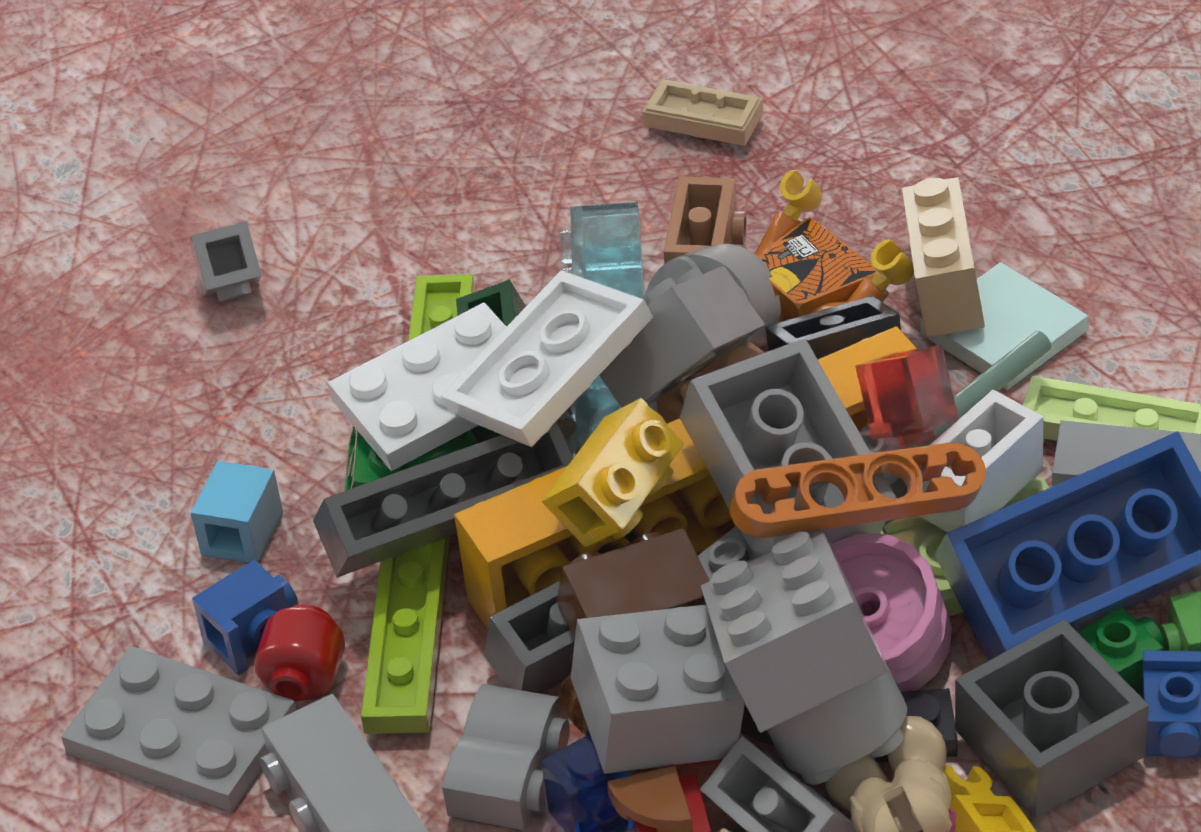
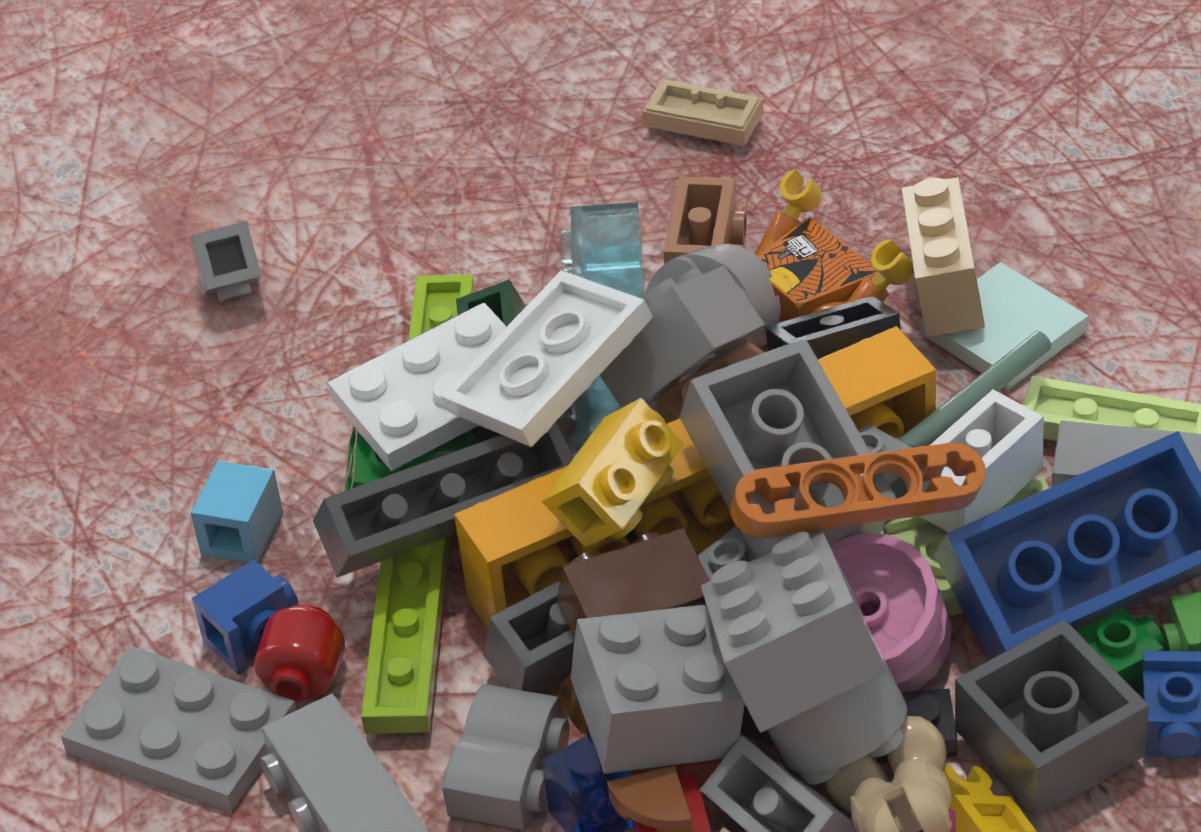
clear red brick [855,345,959,446] -> none

